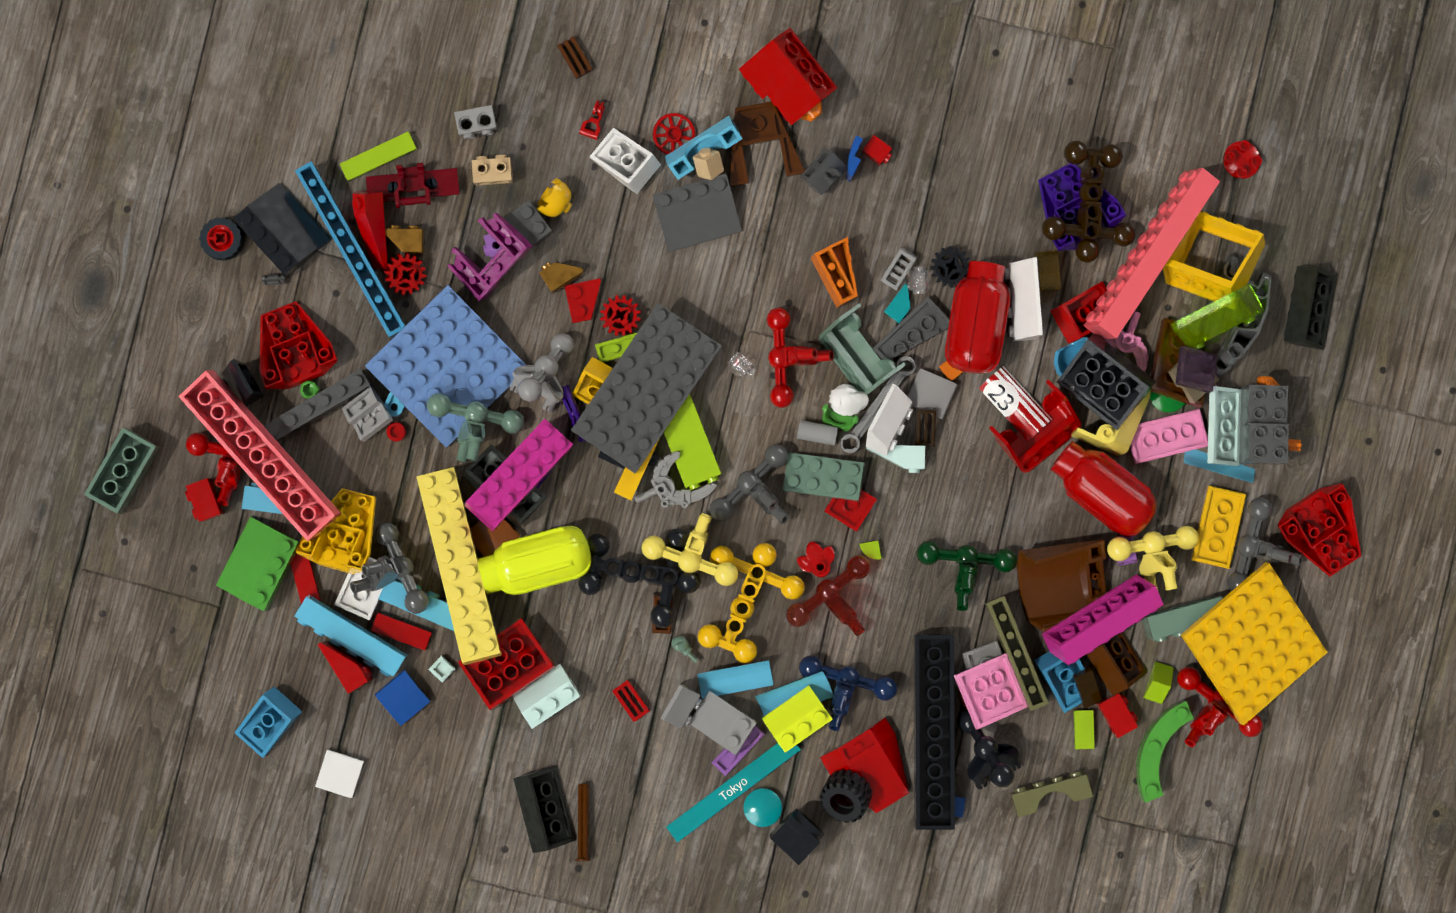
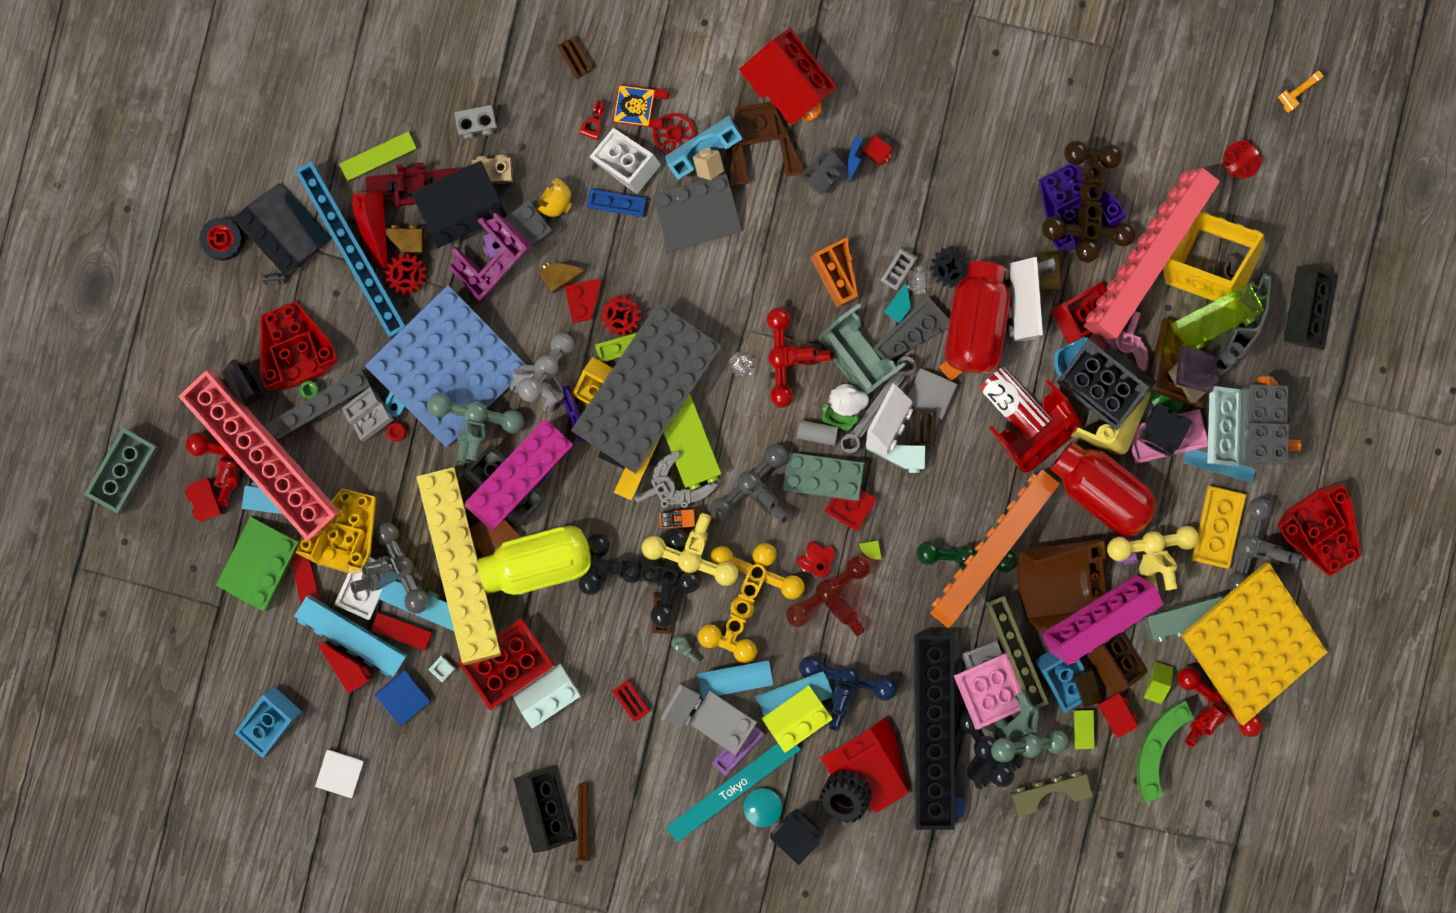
none -> black slope [411,160,507,248]
none -> blue tile [587,189,647,218]
none -> flag [612,85,669,130]
none -> leg [659,509,695,528]
none -> orange brick [930,470,1060,628]
none -> sand green connector [991,691,1068,763]
none -> light grey tile [1037,258,1055,278]
none -> black piece [1138,403,1193,457]
none -> light orange brick [1278,71,1324,113]

